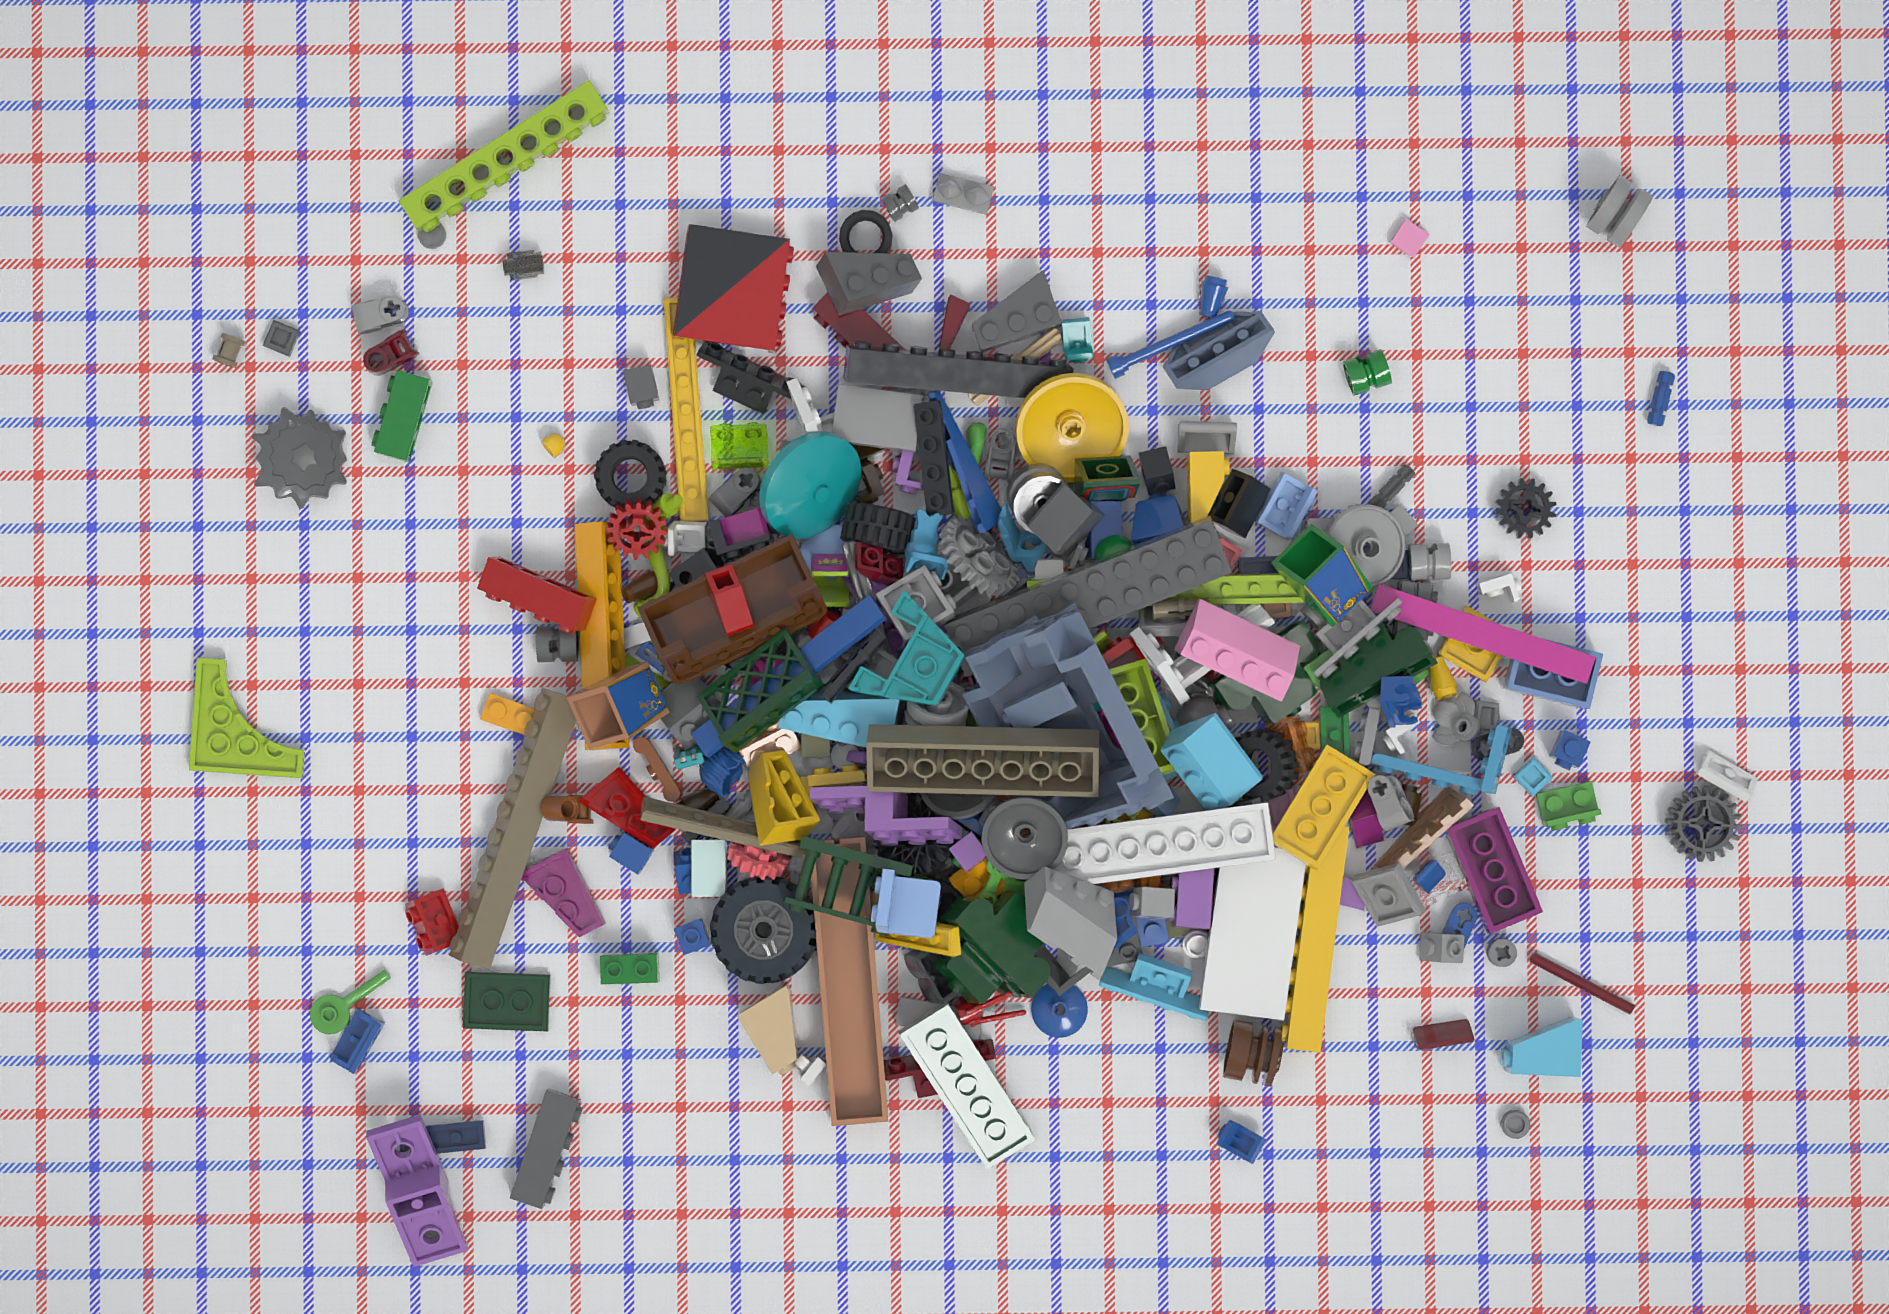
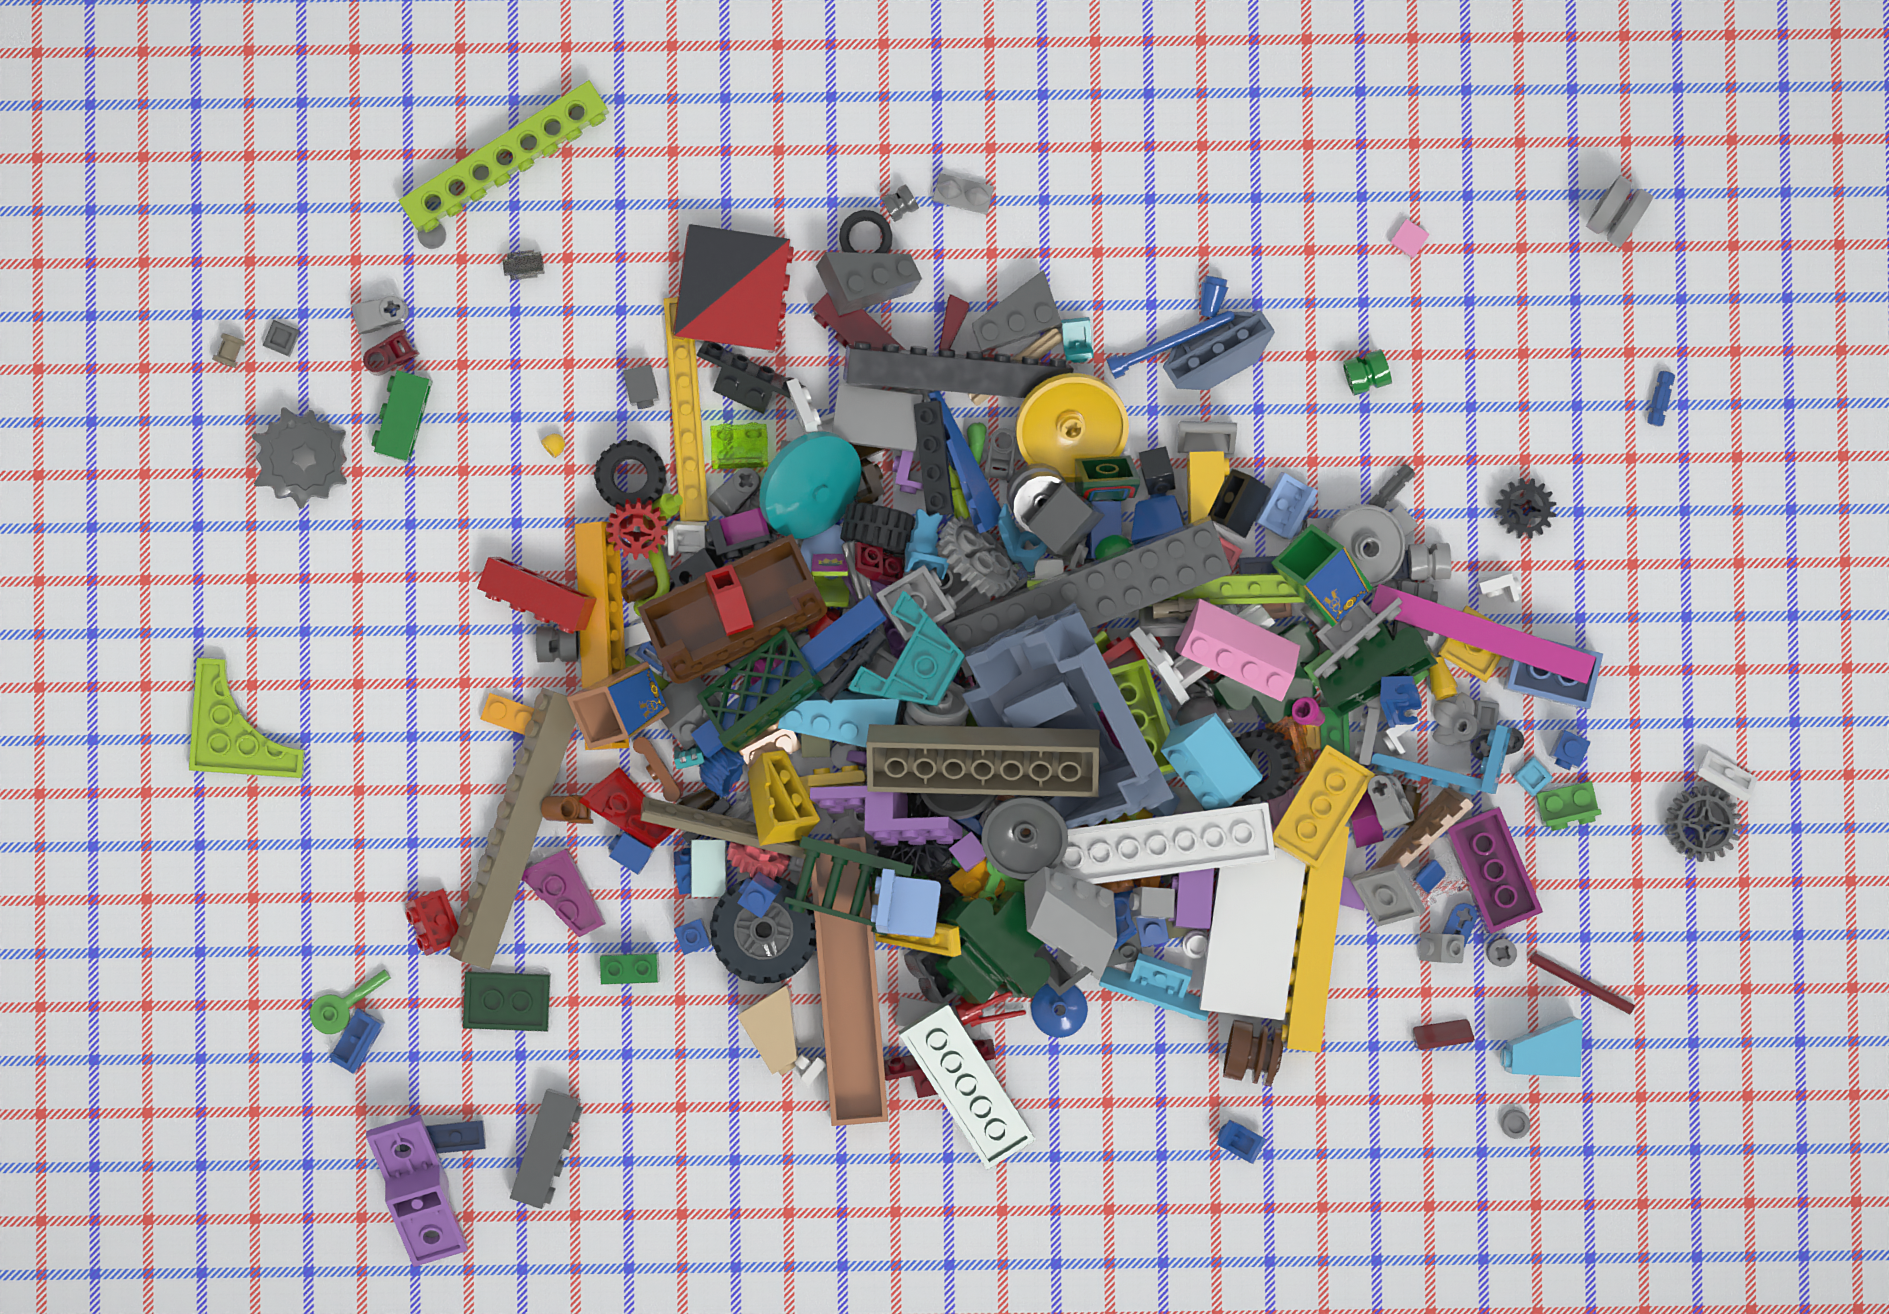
none -> blue brick [737,871,782,918]
none -> dark pink cone [1292,697,1325,726]

